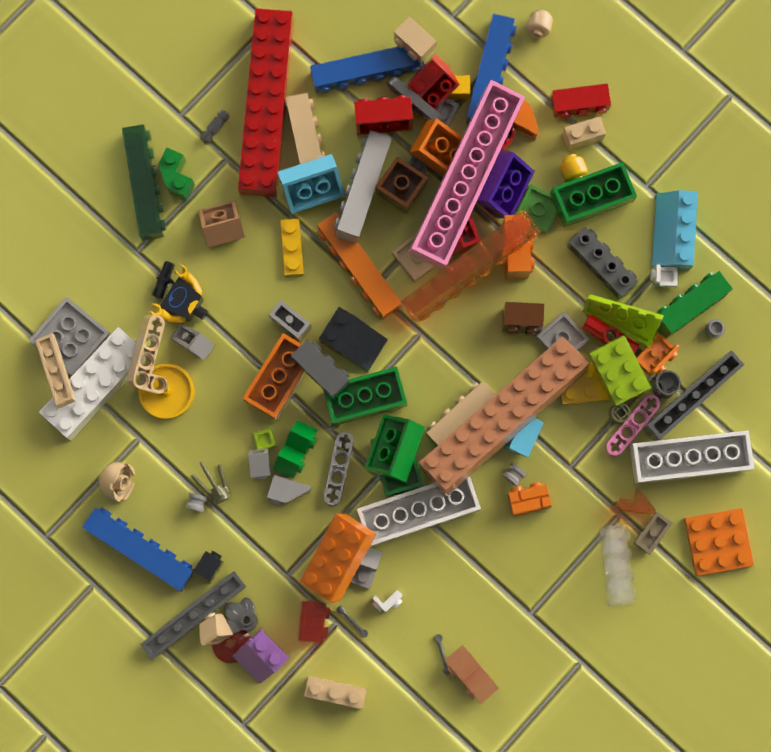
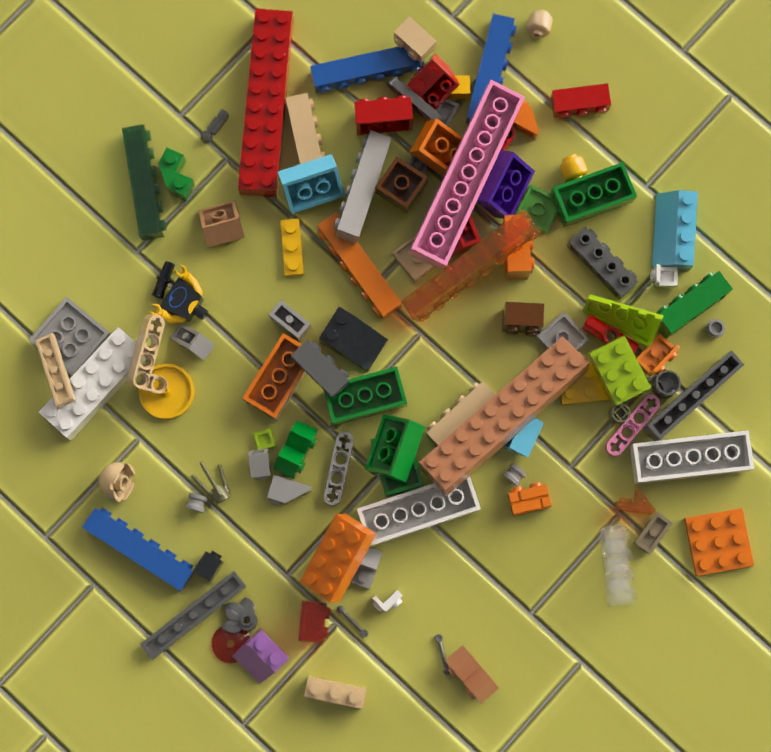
tan slope [199,613,233,646] -> none
tan brick [562,117,606,151] -> none

